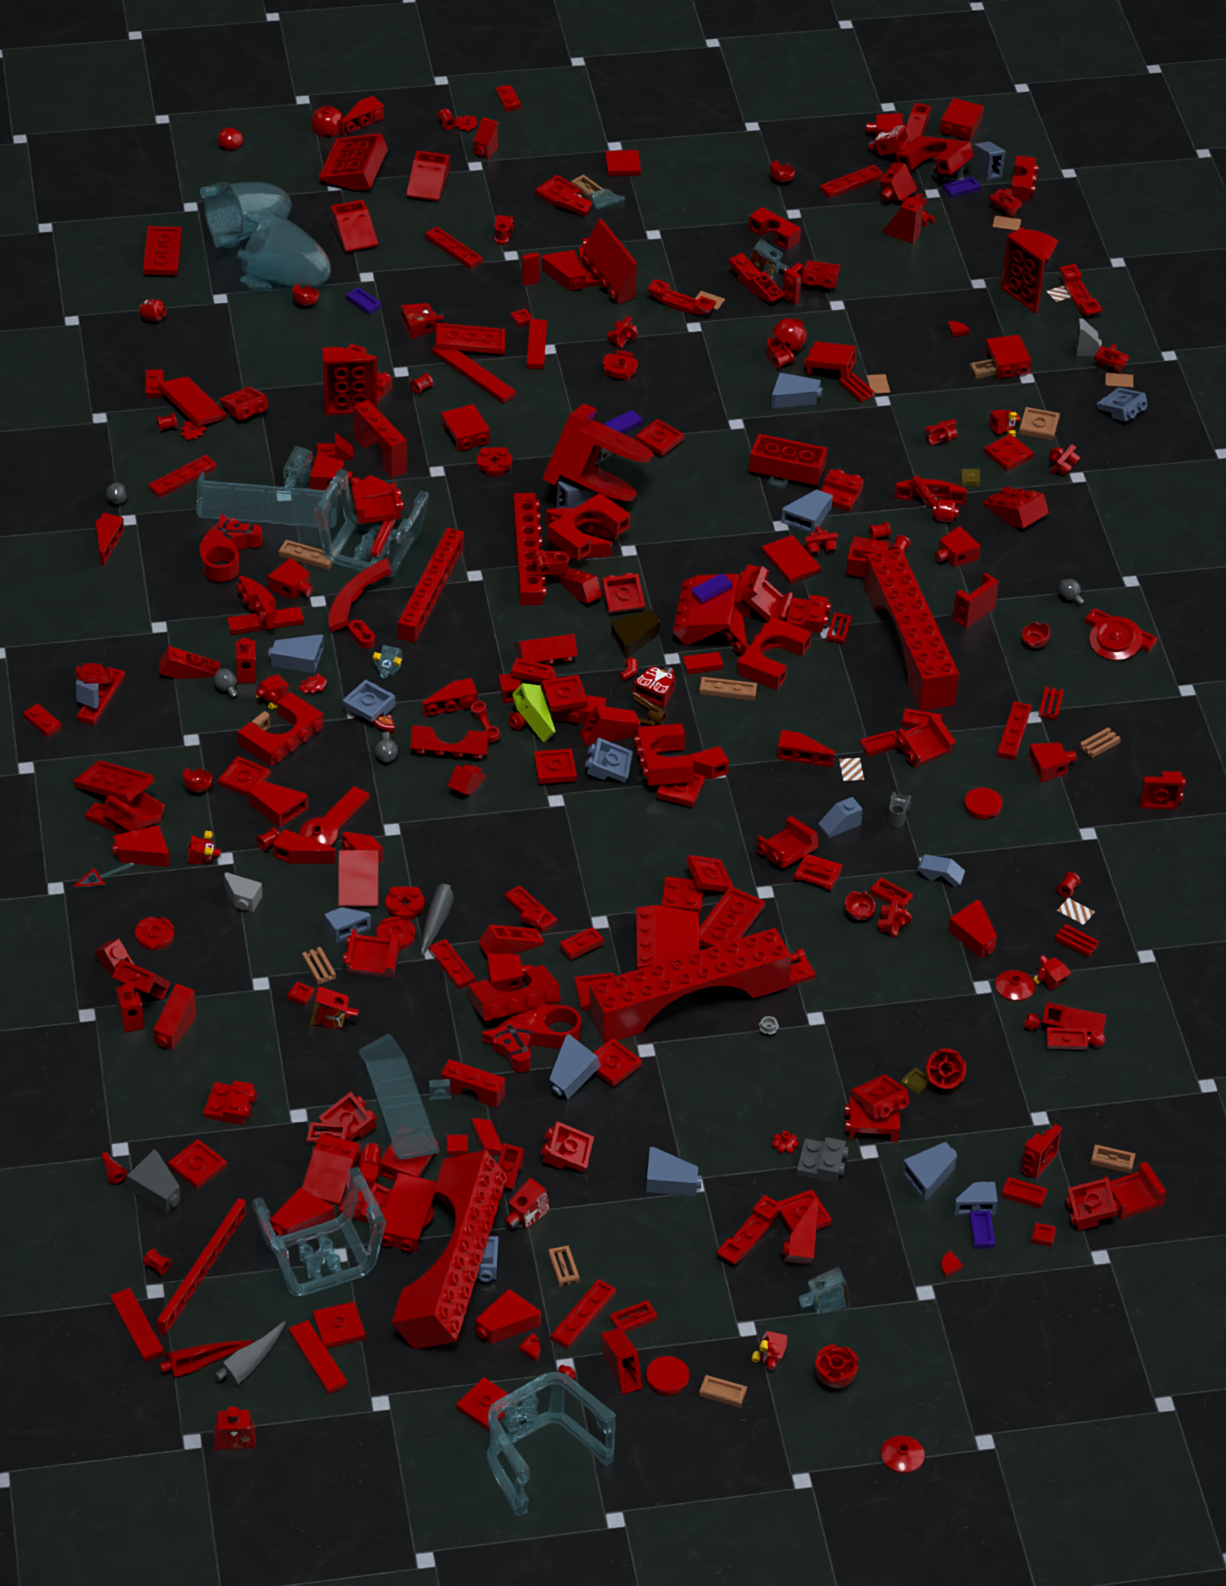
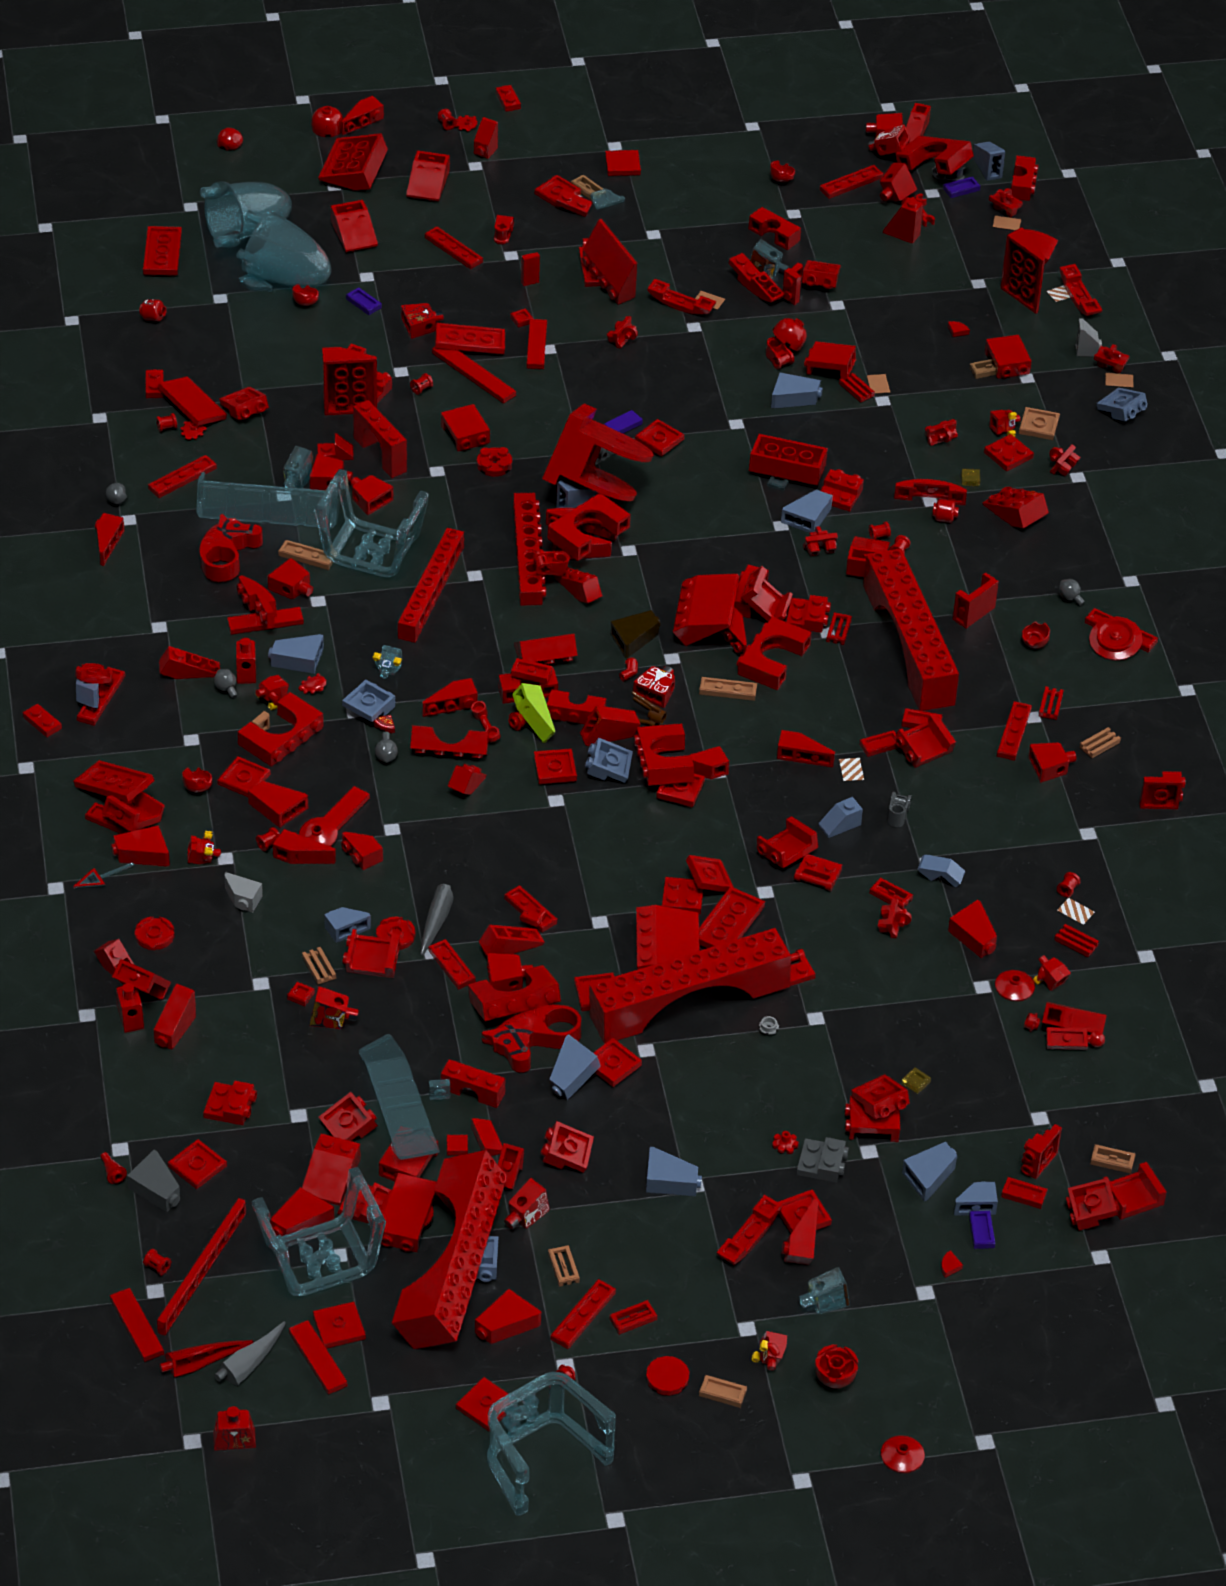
red tile [306,1122,351,1144] -> none
red tile [328,558,392,632] -> none
red tile [339,850,378,908] -> none
red beam [349,620,375,649] -> none
red panel [352,483,404,524] -> none
red arm [357,1143,381,1186] -> none
red axle [370,519,396,558] -> none
red plate [385,886,425,921] -> none
red tile [519,1333,540,1362] -> none
red slope [541,250,586,291] -> none
red plate [542,675,588,712] -> none
red plate [560,927,604,960] -> none
red slope [600,1328,642,1394] -> none
red plate [601,573,645,614] -> none
red plate [603,351,638,380] -> none
red tile [683,652,723,674] -> none
dark purple tile [691,573,732,604] -> none
red tile [761,535,821,584] -> none
red hair [845,891,876,921] -> none
red axle [910,475,937,507] -> none
red cylinder [924,1048,966,1089] -> none
red torso [935,526,981,567] -> none
red brick [939,98,984,141] -> none
red tile [964,787,1003,820] -> none
red tile [1031,1223,1056,1247] -> none

